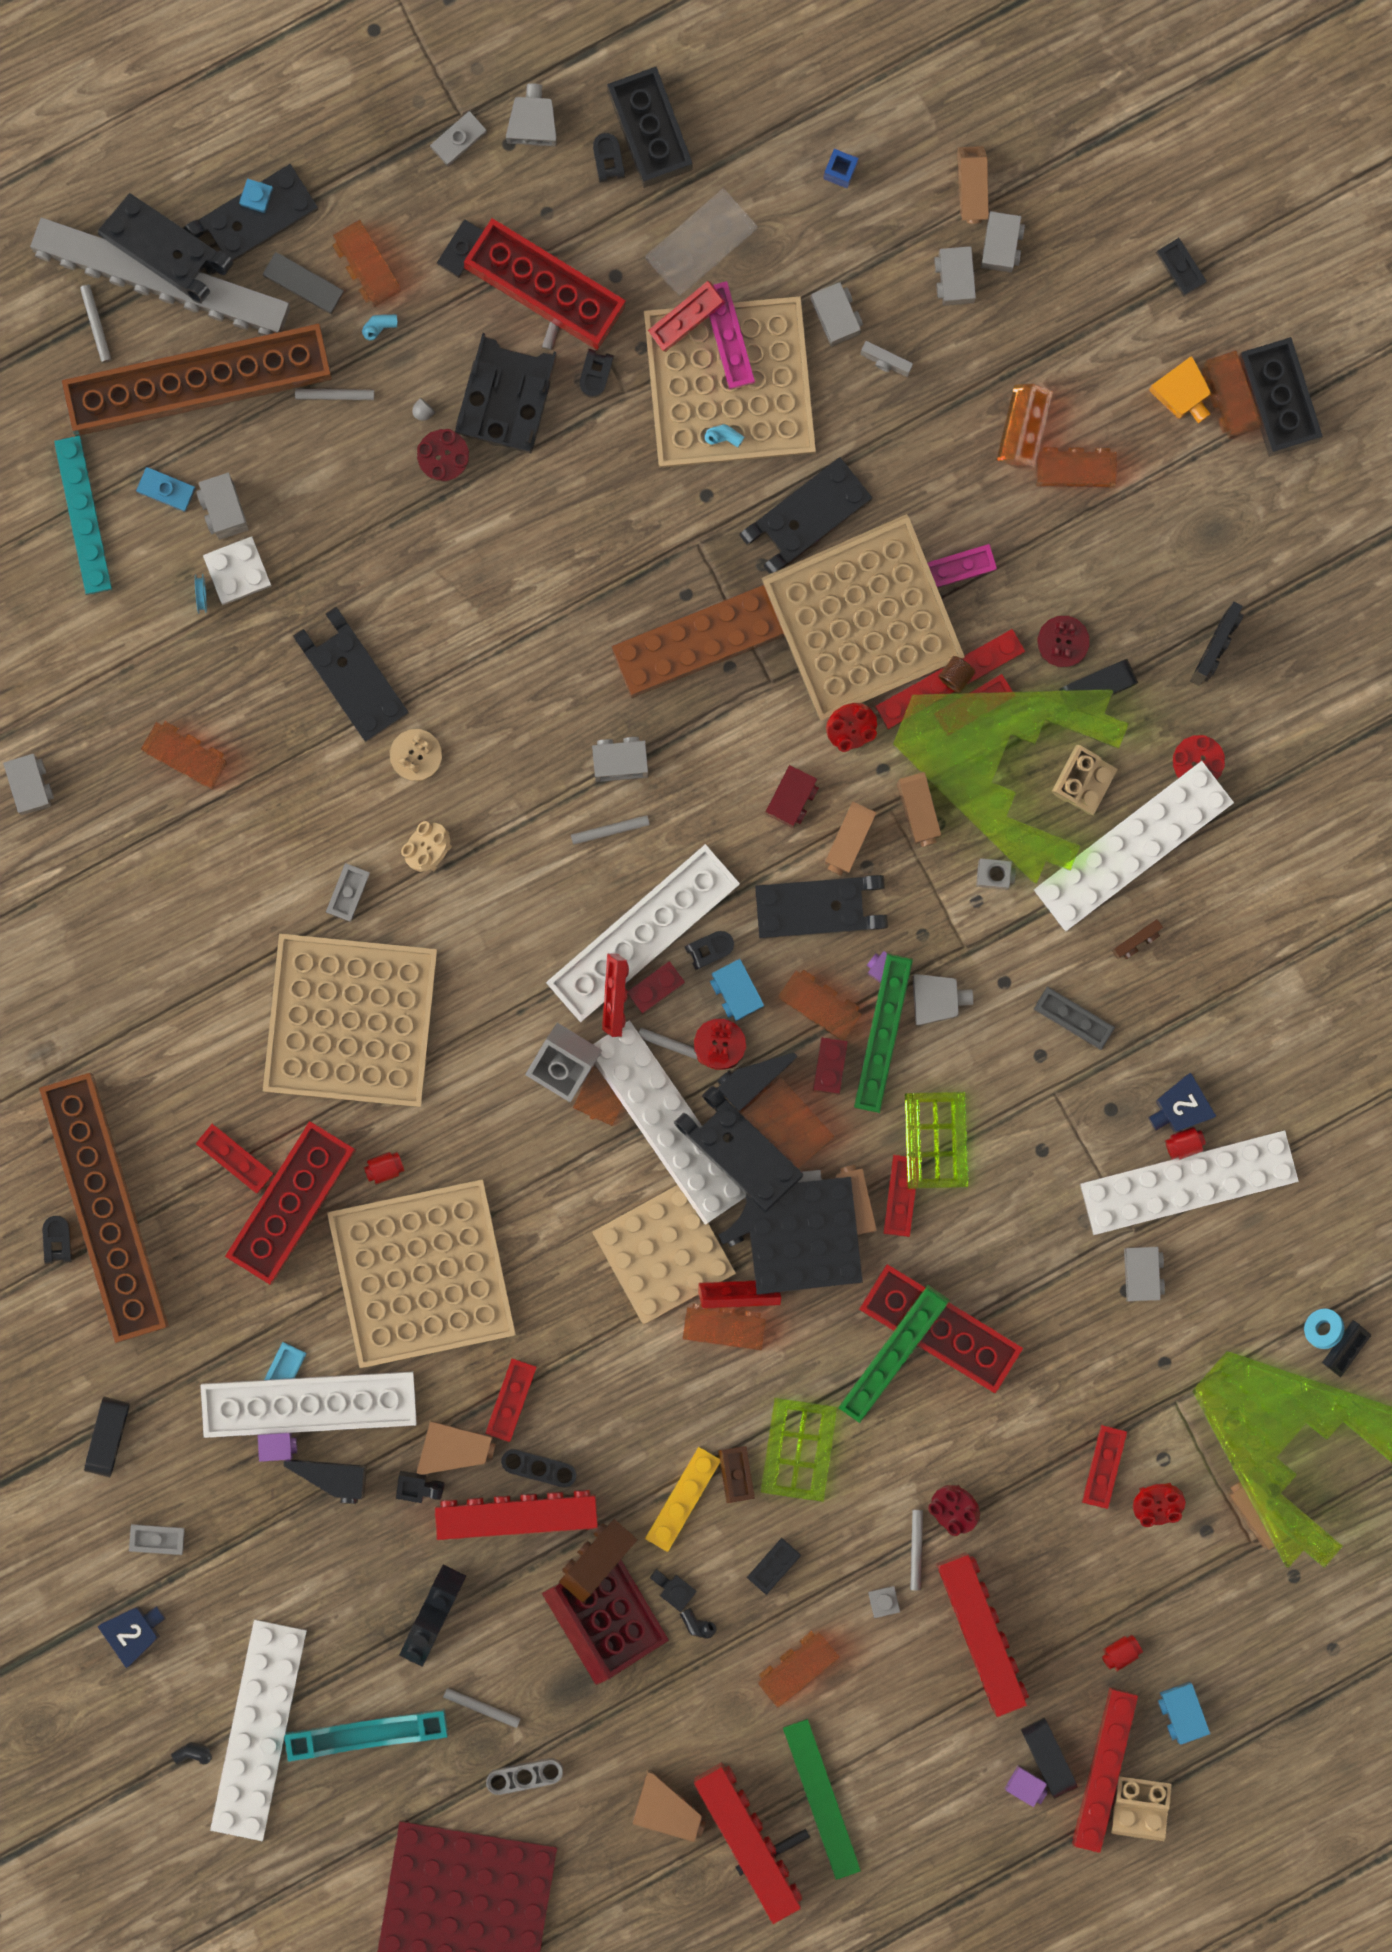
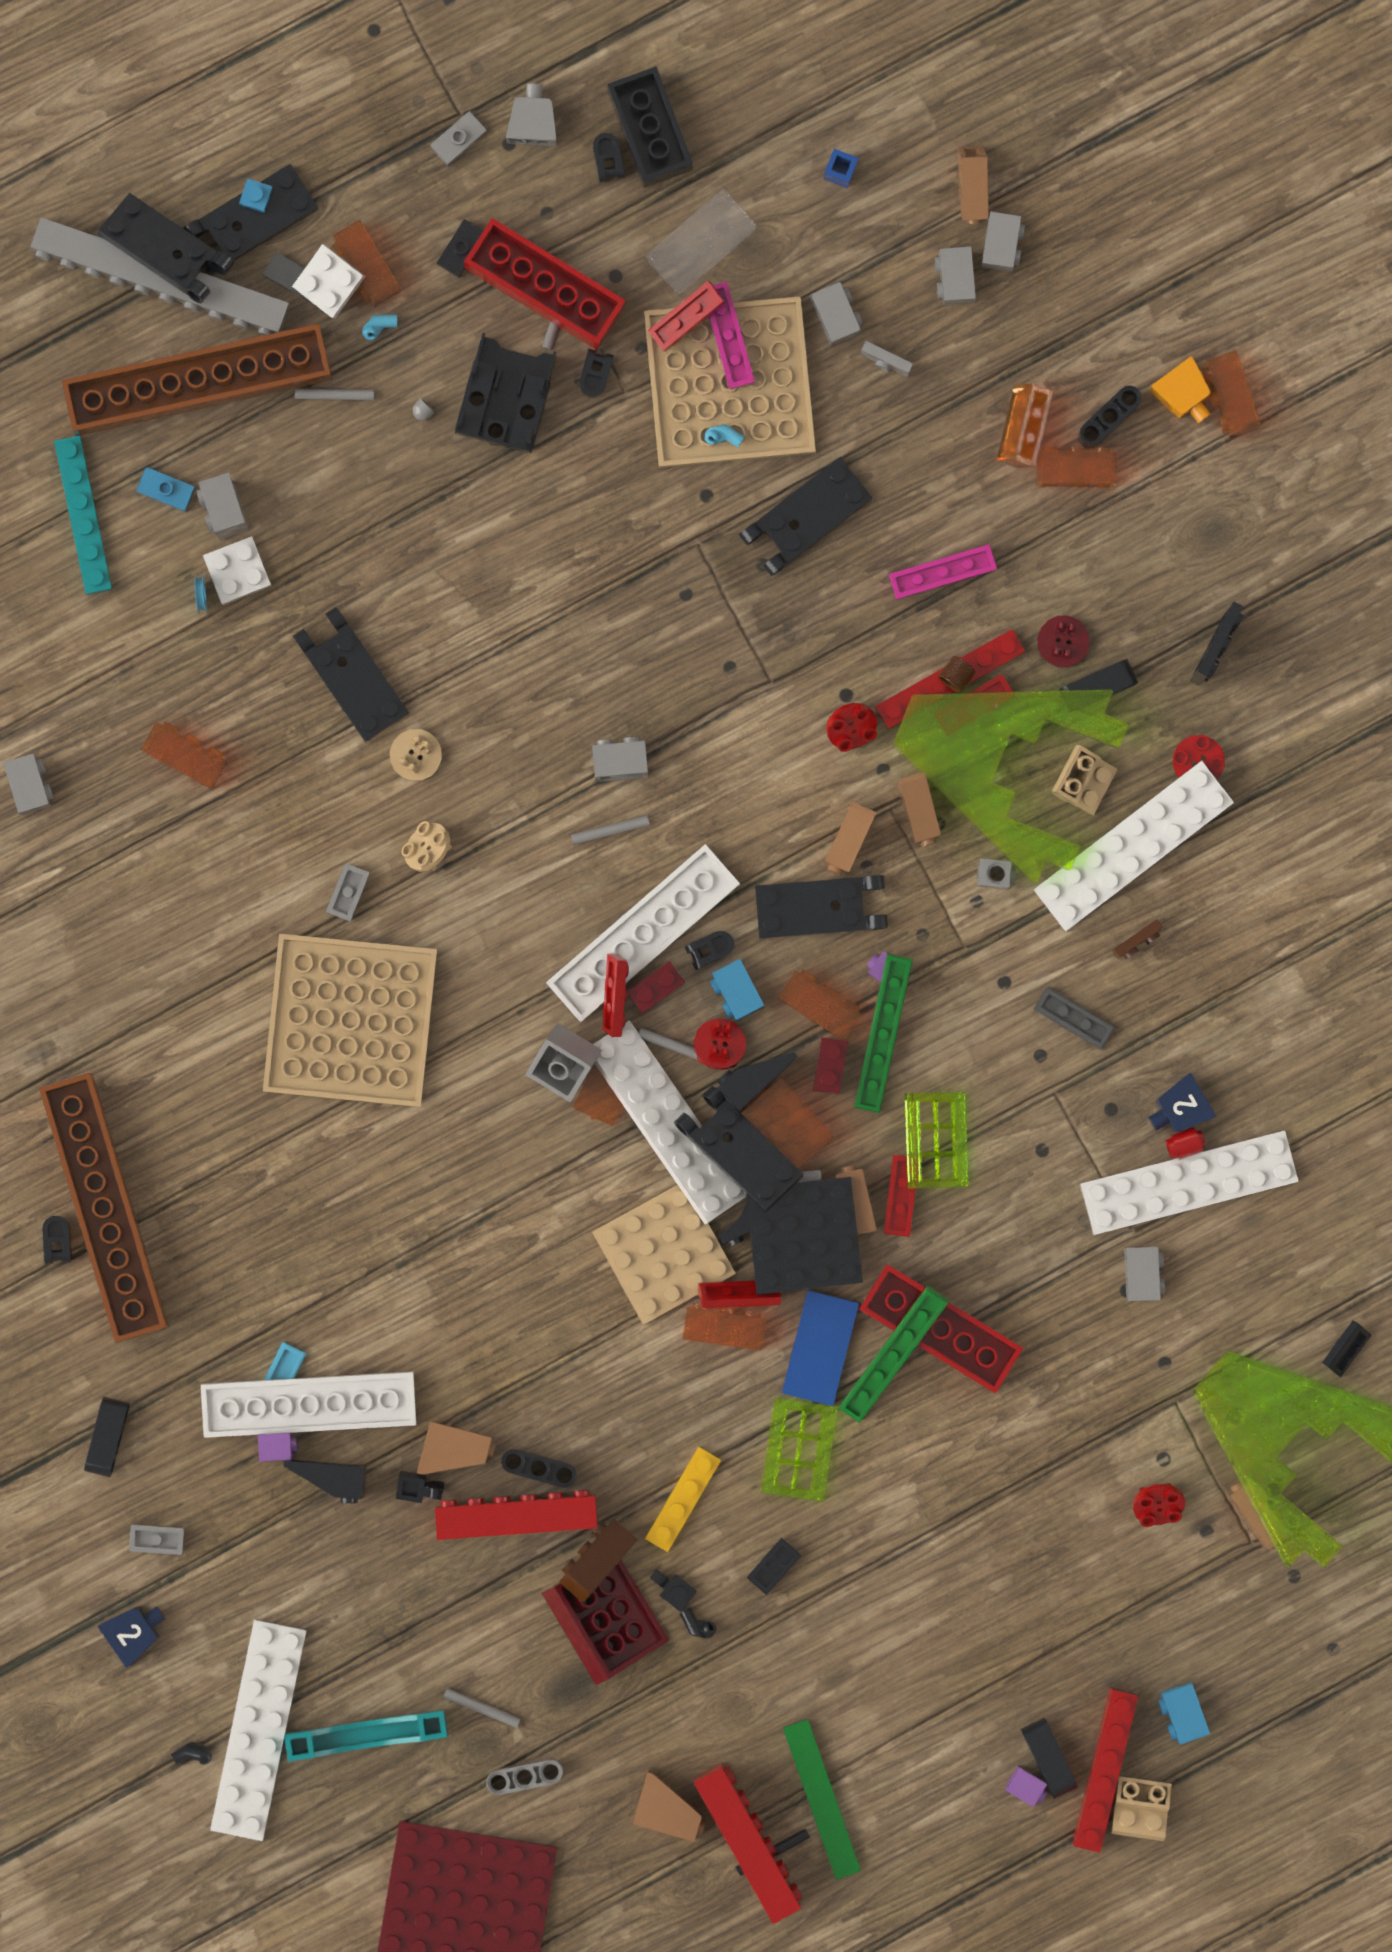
light grey bar [80,285,111,363] -> none
red plate [195,1124,274,1194] -> none
red brick [225,1121,356,1285] -> none
tan plate [327,1179,516,1368] -> none
red brick [363,1152,405,1185] -> none
black arch [399,1564,466,1667] -> none
dark red plate [417,429,469,482] -> none
red plate [485,1358,537,1442] -> none
dark orange brick [612,585,785,698] -> none
reddish brown plate [718,1446,755,1503] -> none
clear orange brick [757,1631,839,1708] -> none
tan plate [761,514,965,721] -> none
dark red brick [765,765,819,828] -> none
light grey plate [868,1586,900,1618] -> none
light grey bar [910,1510,923,1590] -> none
light grey torso [912,974,973,1026] -> none
dark red plate [928,1485,980,1536] -> none
red brick [936,1552,1029,1717] -> none
red plate [1082,1425,1127,1509] -> none
red brick [1102,1634,1143,1672] -> none
black plate [1156,238,1207,297] -> none
black brick [1238,337,1323,457] -> none
medium azure piece [1304,1309,1345,1349] -> none
none -> white plate [292,244,366,319]
none -> blue tile [782,1290,859,1406]
none -> black beam [1078,385,1142,449]

